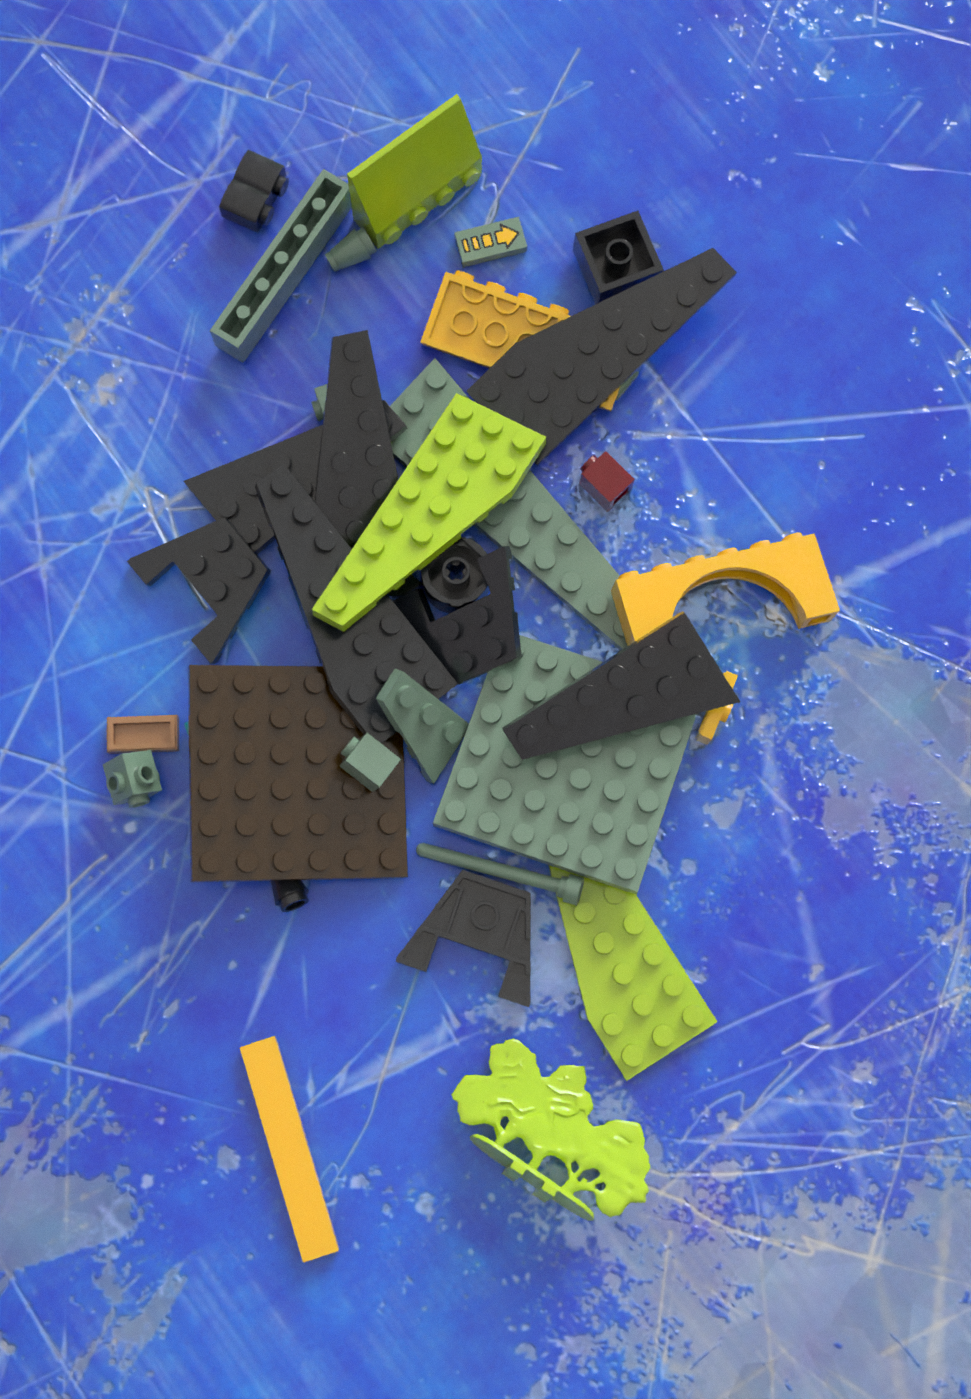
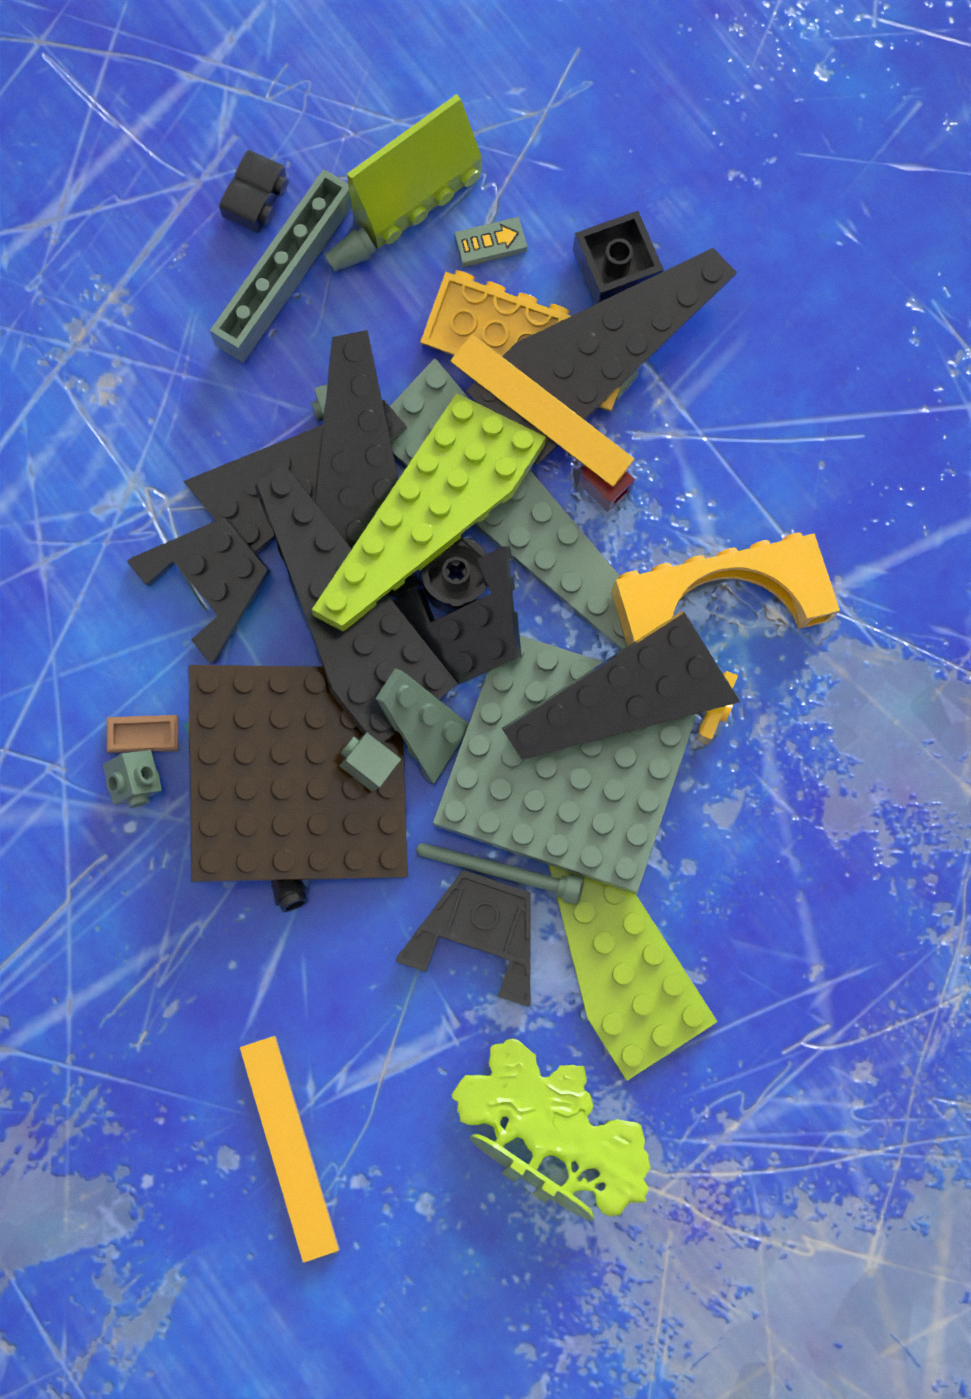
none -> yellow tile [451,334,635,488]

